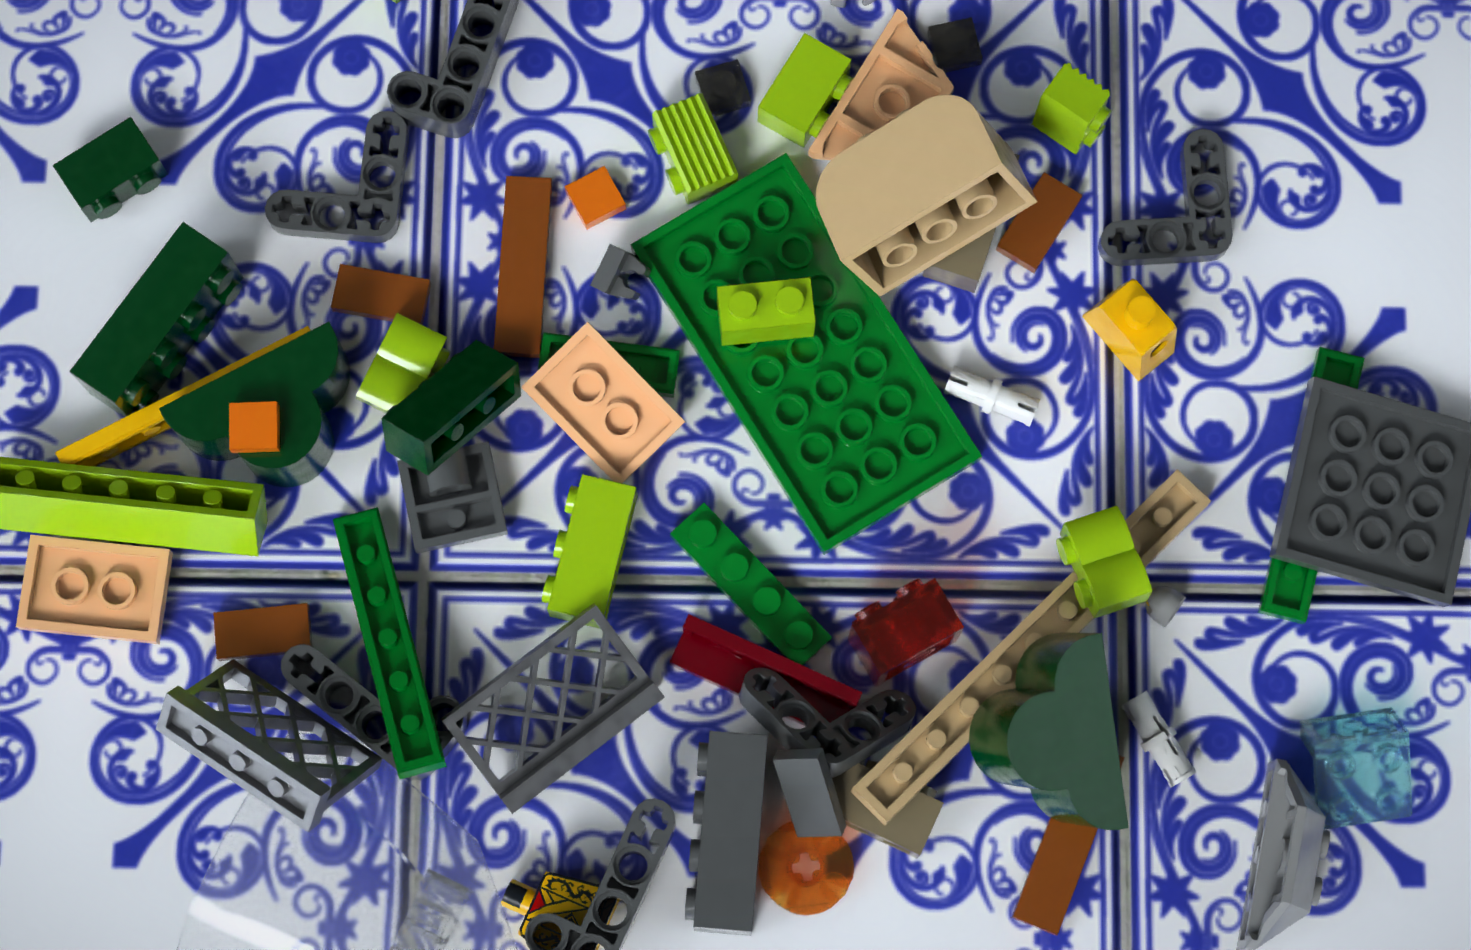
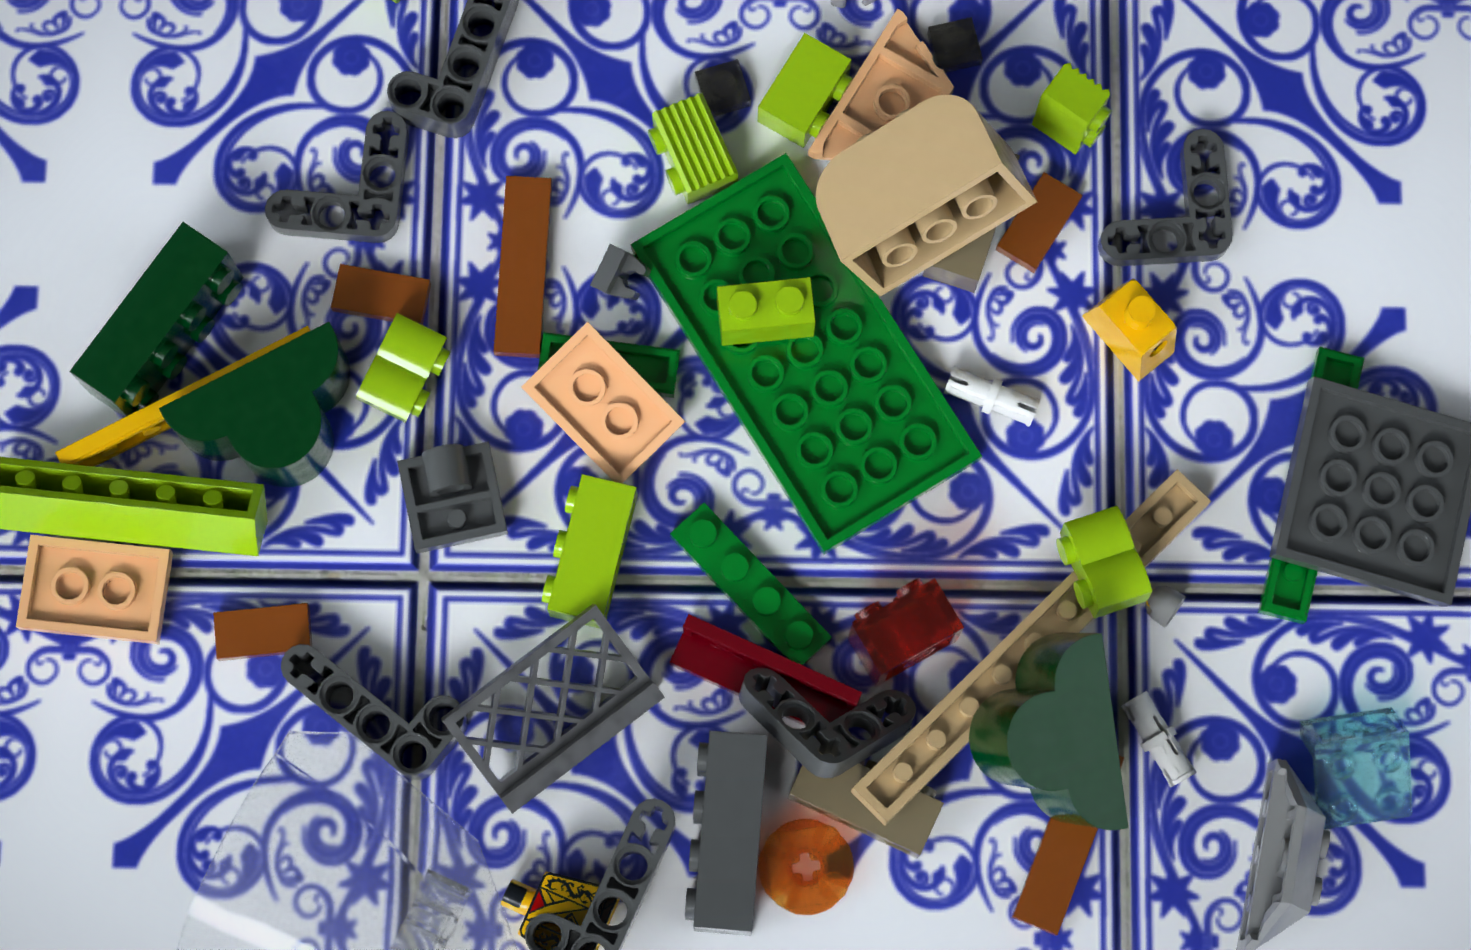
dark green brick [52,117,168,222] -> none
flat silver fence [156,659,382,832] -> none
orange tile [229,401,280,453] -> none
green tile [333,507,447,779] -> none
dark green brick [381,339,521,476] -> none
orange tile [564,166,626,230] -> none
dark grey tile [773,748,847,837] -> none

